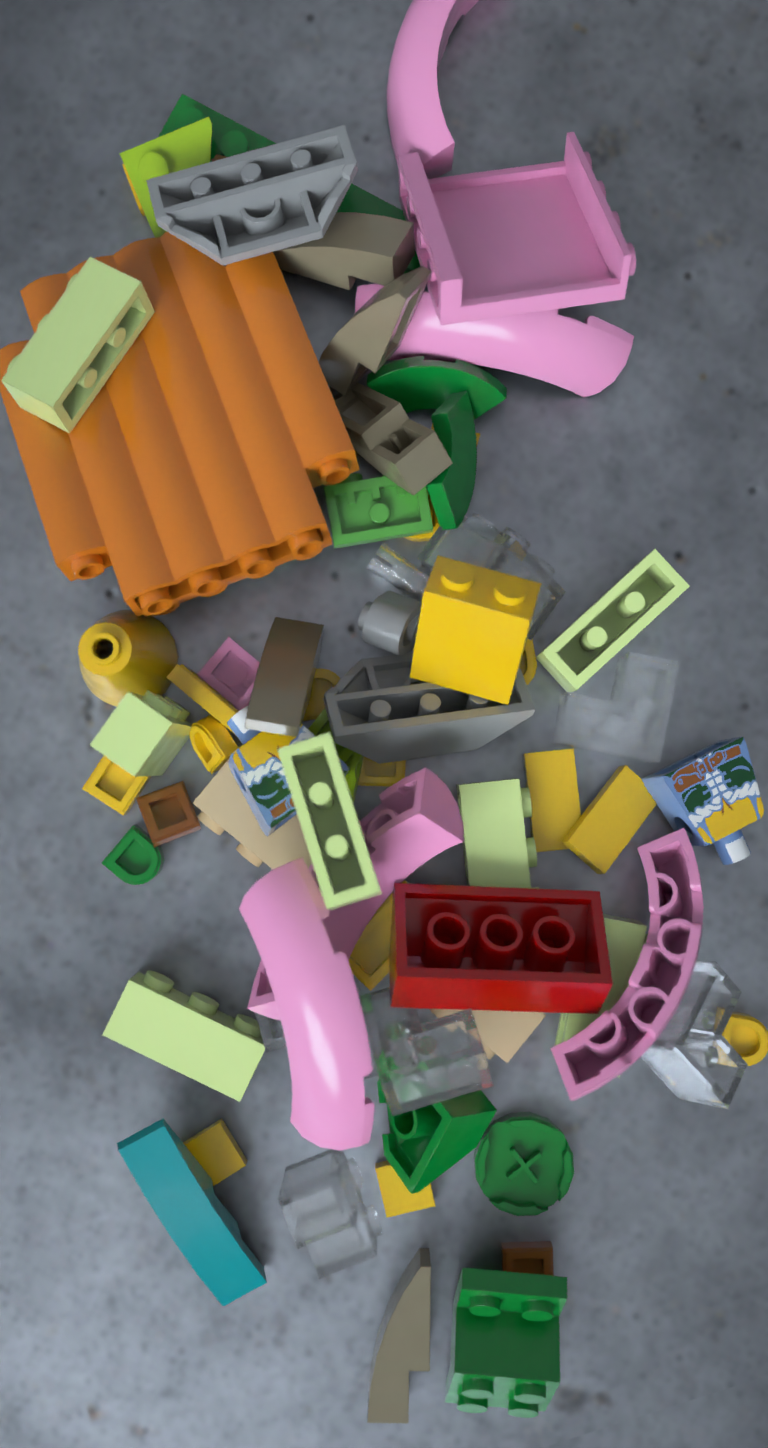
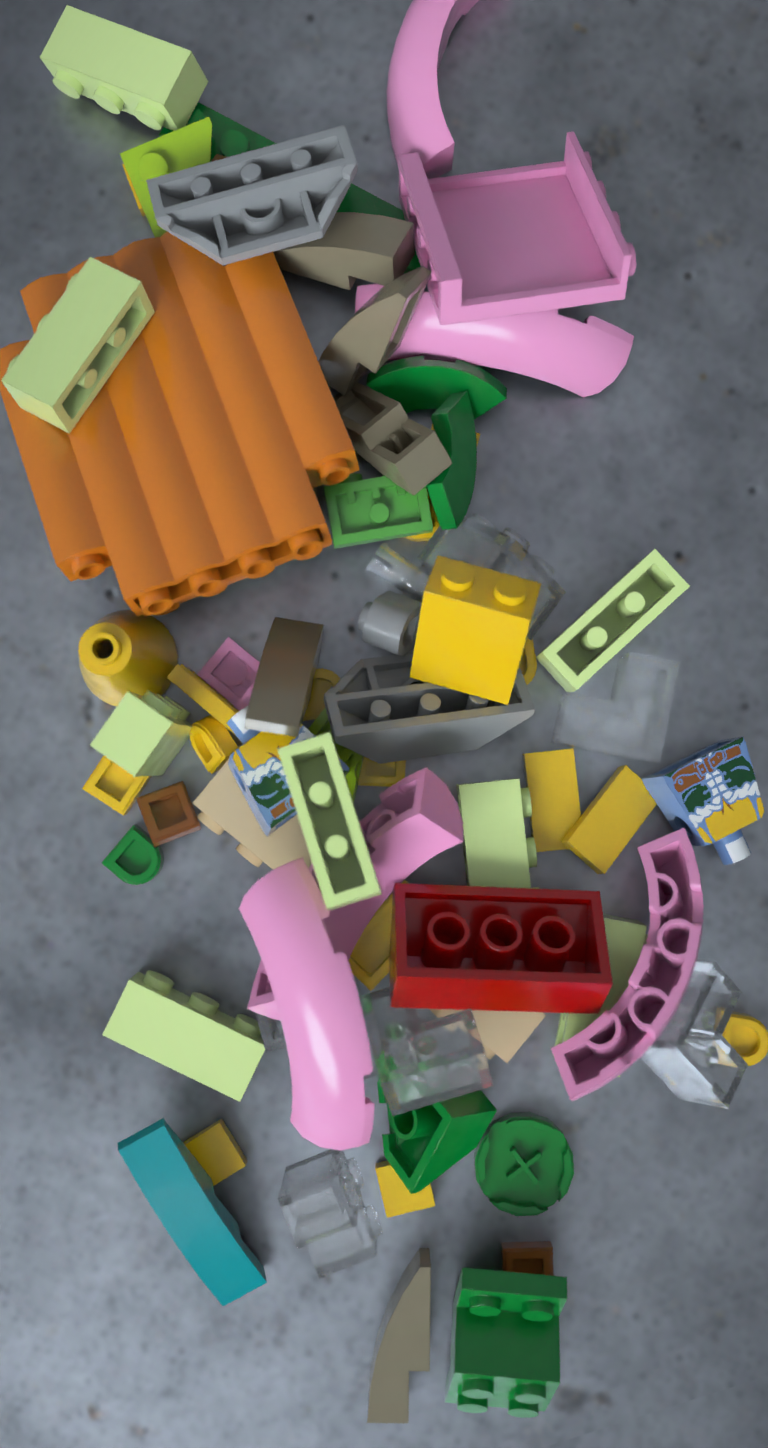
none -> yellowish green brick [40,5,208,131]

